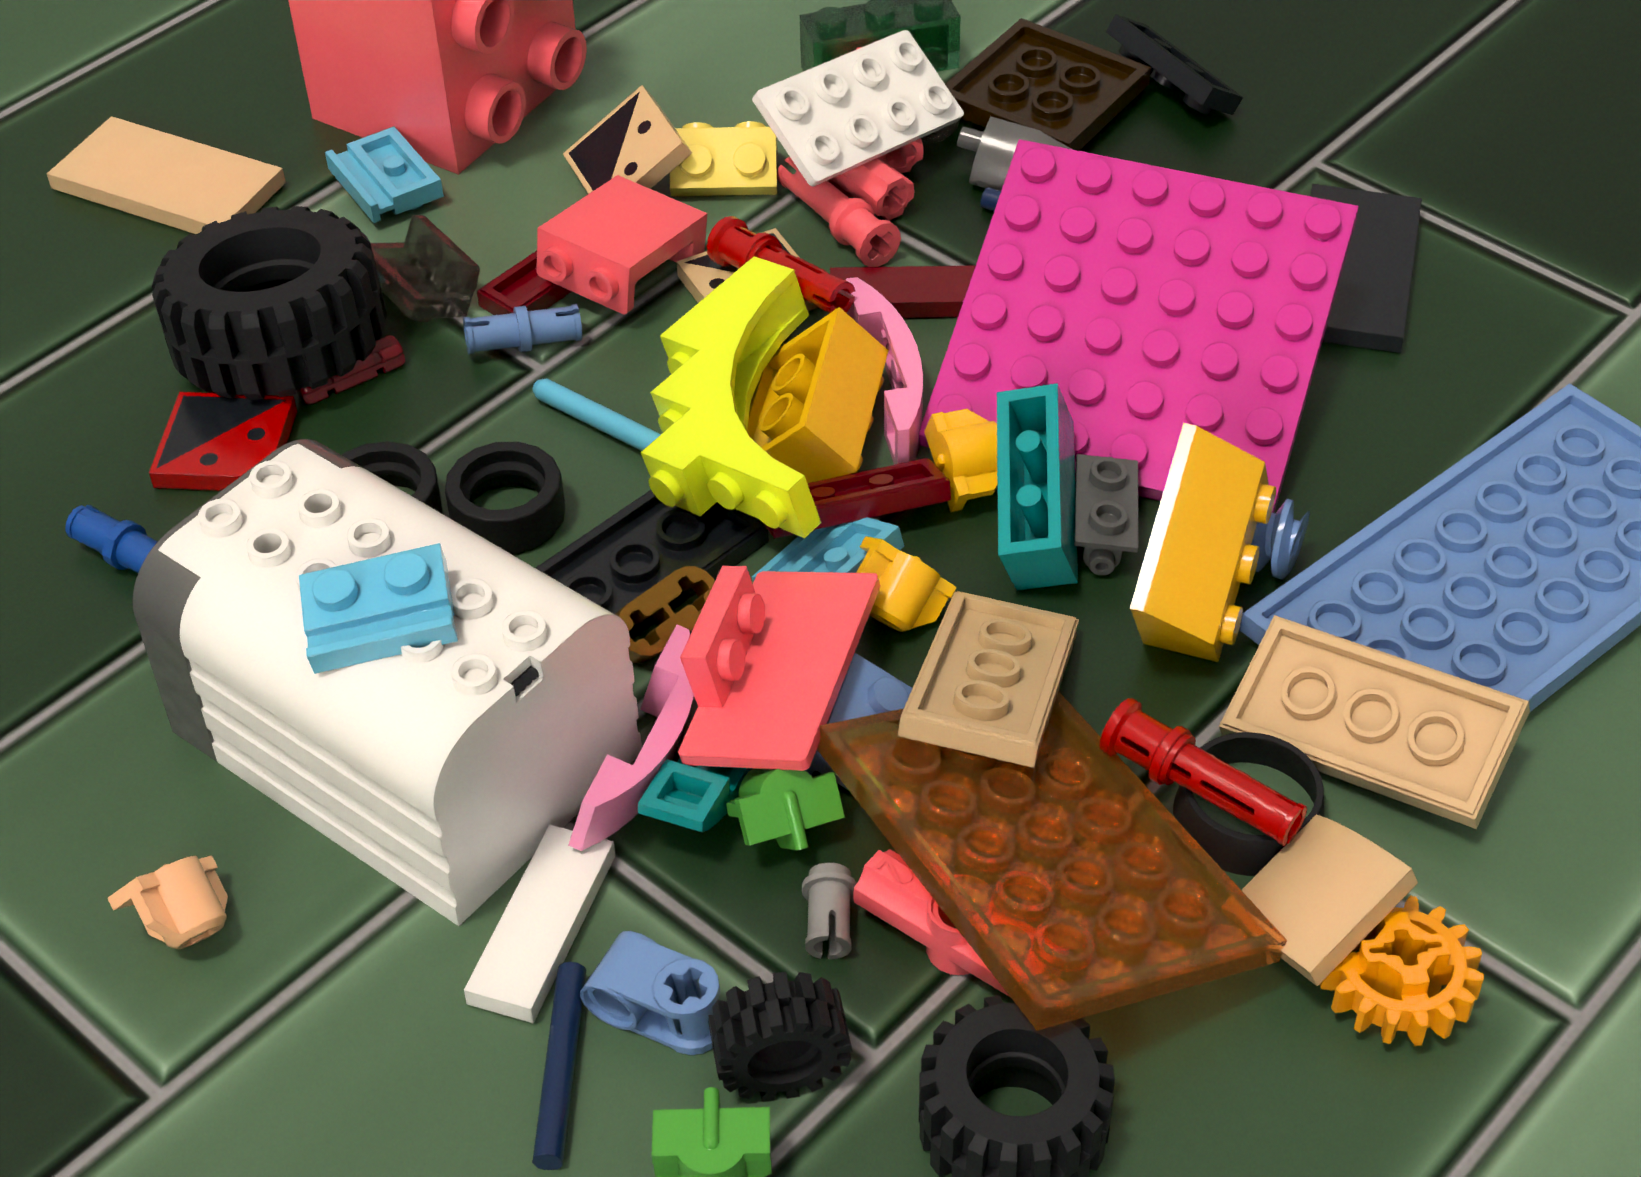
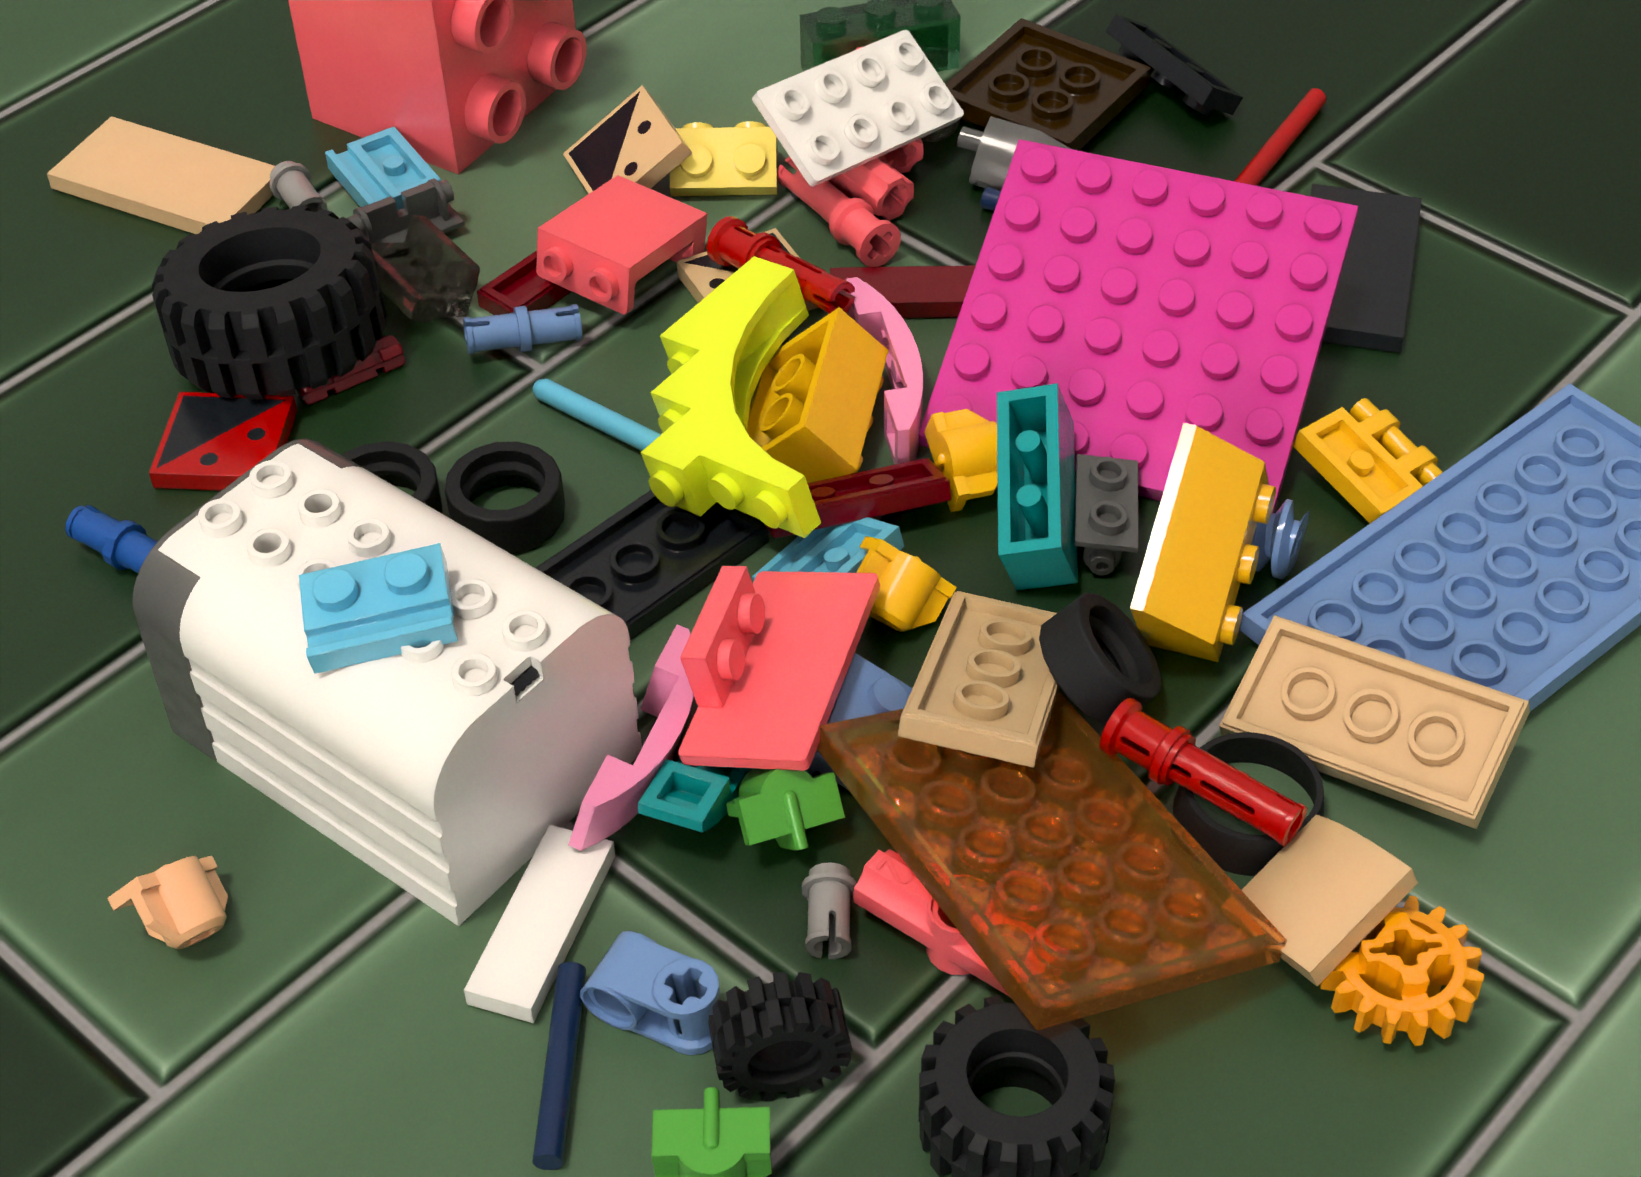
pearl gold beam [615,566,715,663] -> none
none -> light grey pin [269,161,327,212]
none -> dark grey hinge [346,178,465,261]
none -> black tyre [1039,593,1161,724]
none -> red bar [1234,88,1327,186]
none -> yellow plate [1293,398,1443,523]

